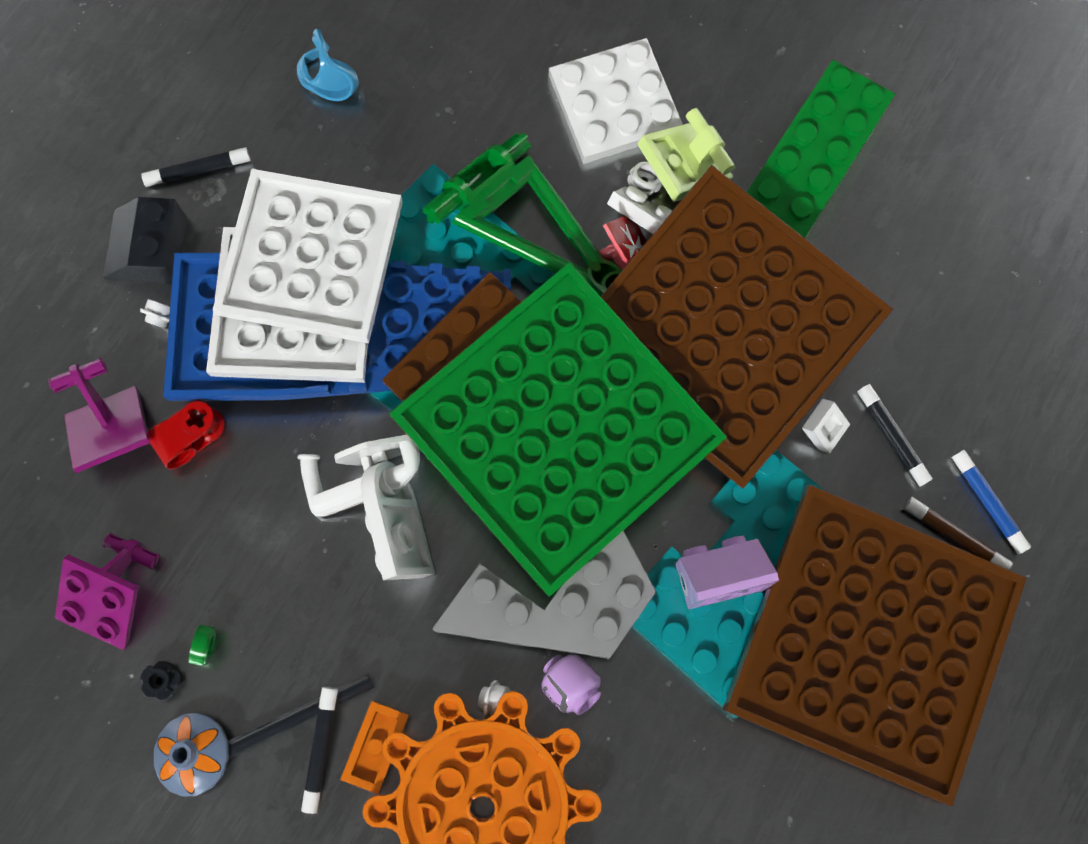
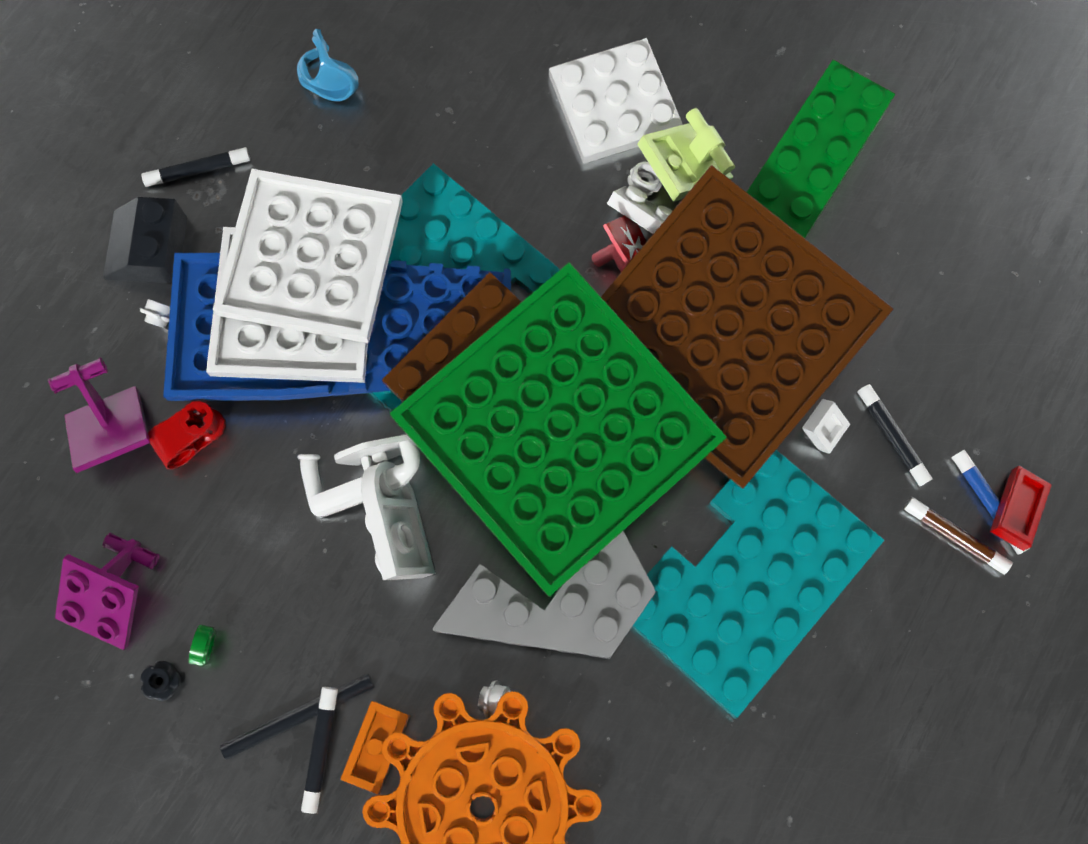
sand blue dish [154,713,229,797] -> none
green piece [423,133,623,297] -> none
lavender head [542,654,601,715] -> none
lavender slope [676,536,779,610] -> none
reddish brown plate [722,485,1027,807] -> none
none -> red tile [990,466,1052,551]

